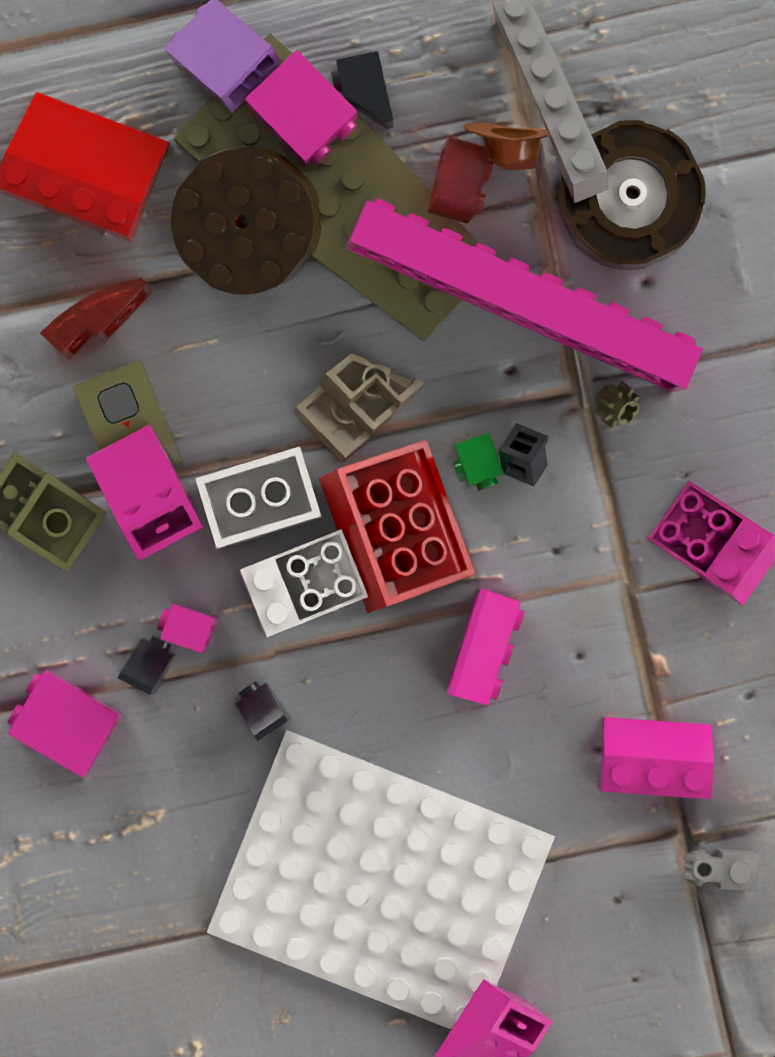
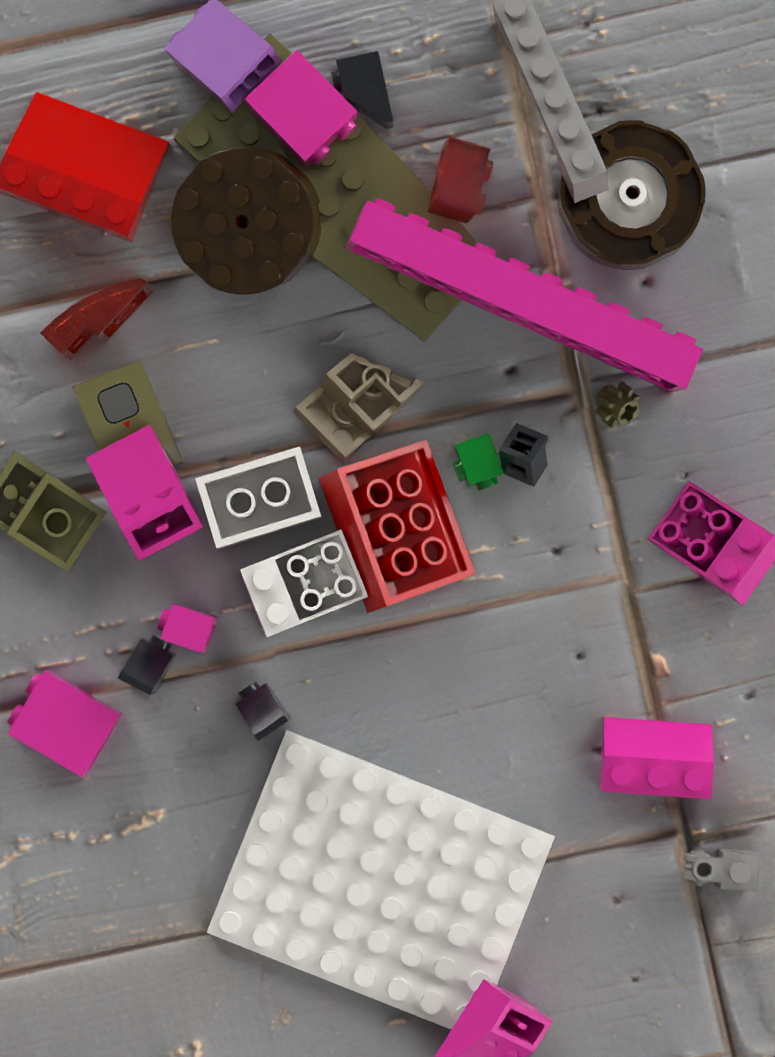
dark pink slope [446,588,525,706] -> none
dark orange piece [464,122,548,170] -> none

